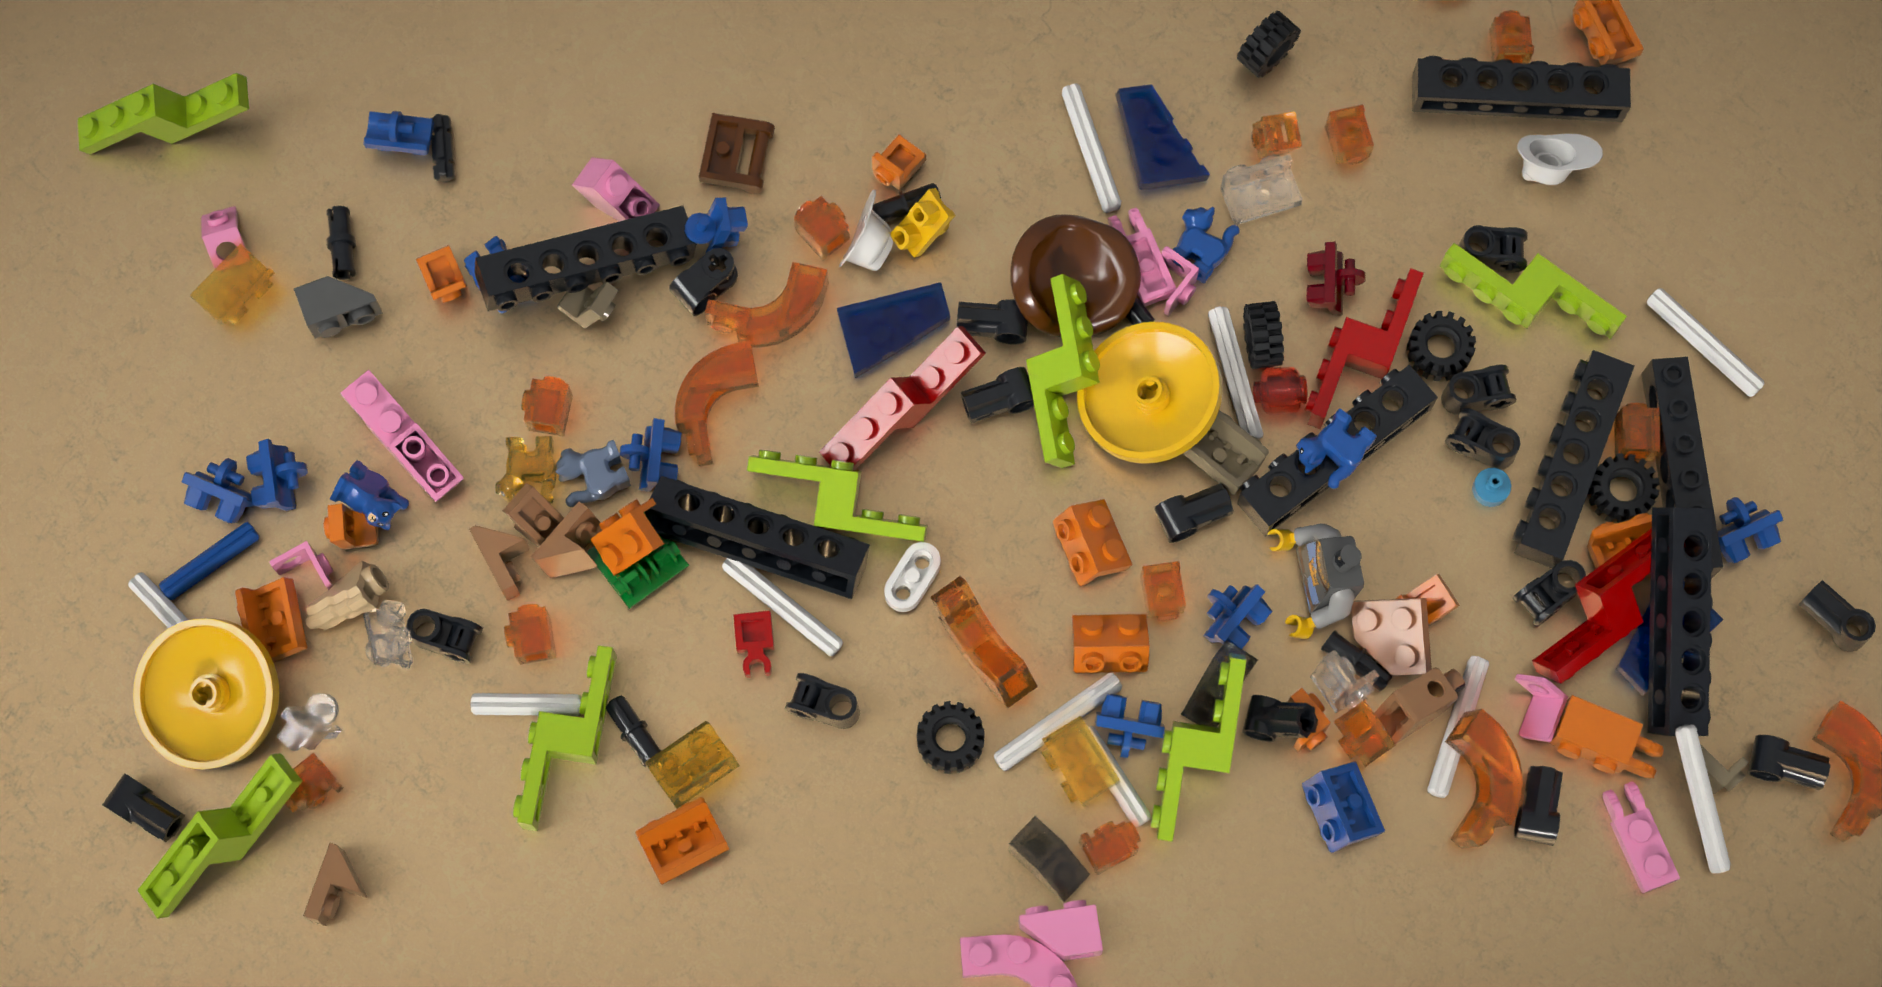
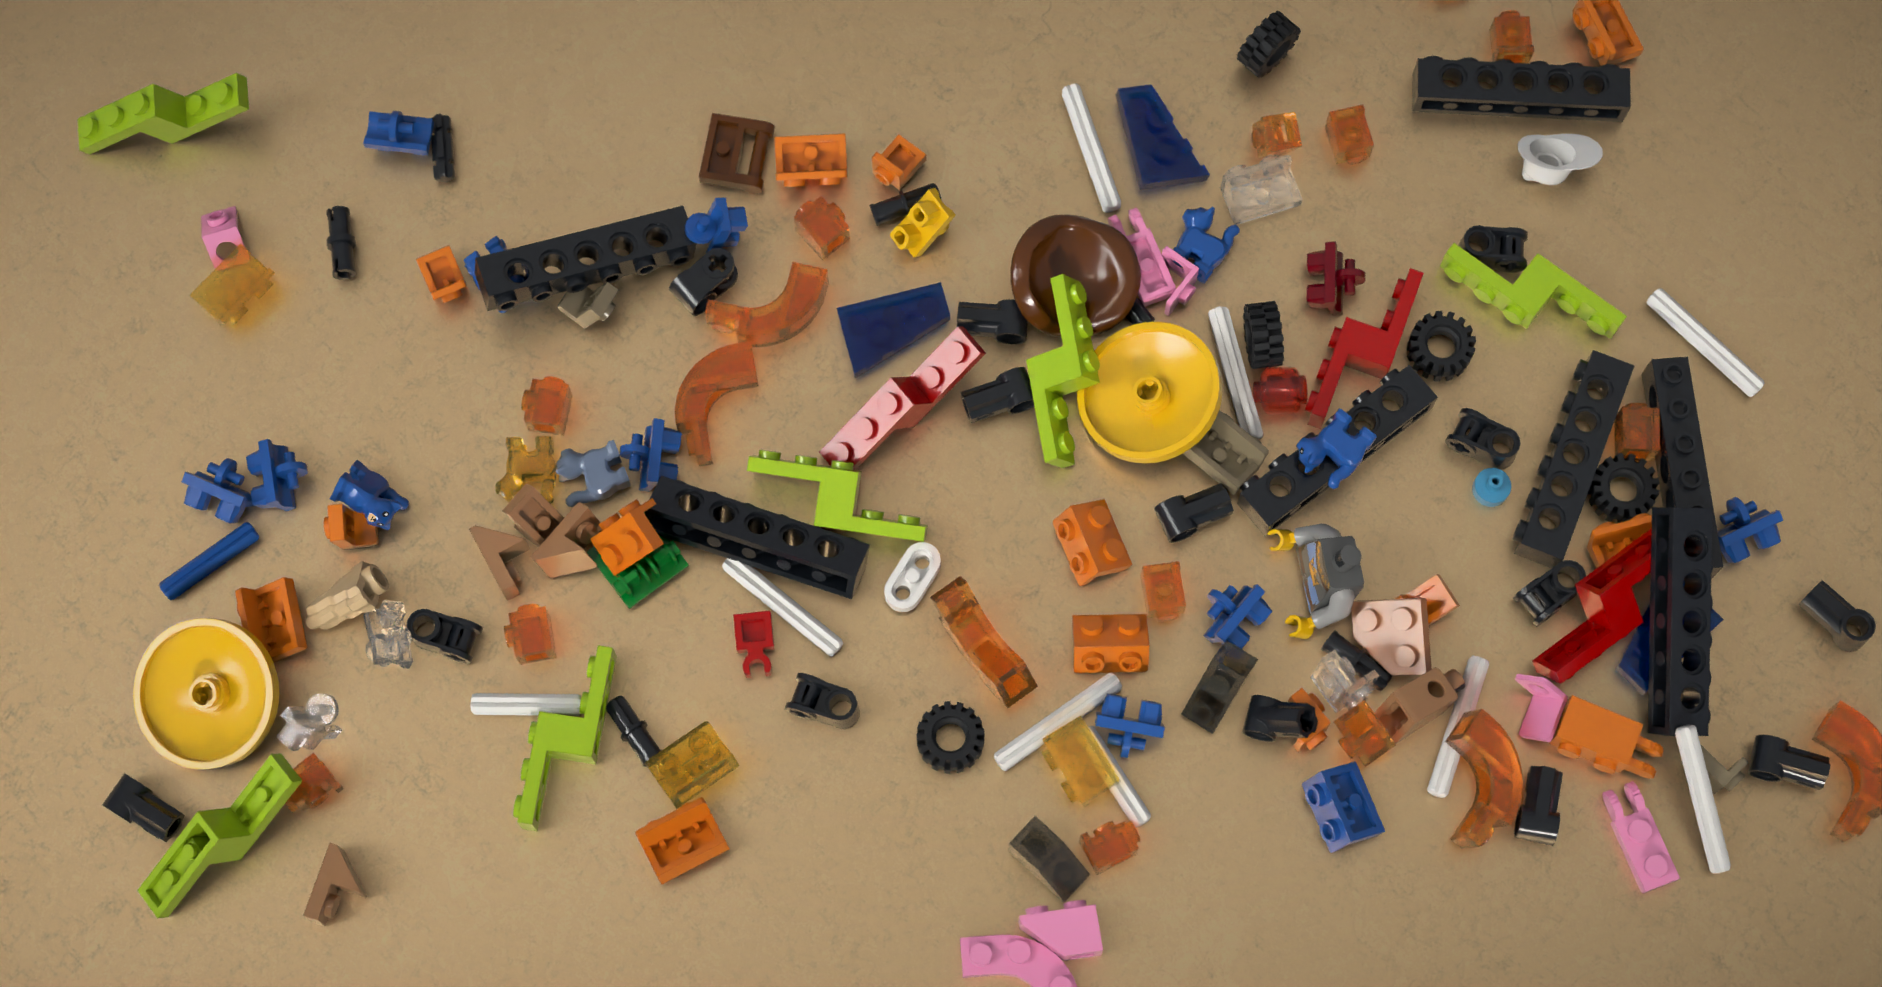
white axle [128,572,188,628] -> none
bright pink bracket [269,541,334,590] -> none
dark grey slope [294,276,383,339] -> none
bright pink slope [340,370,464,502] -> none
bright pink slope [572,157,660,221] -> none
white piece [839,189,893,271] -> none
lime bracket [1151,653,1246,842] -> none
black piece [1441,364,1517,415] -> none
none -> orange bracket [774,133,848,187]

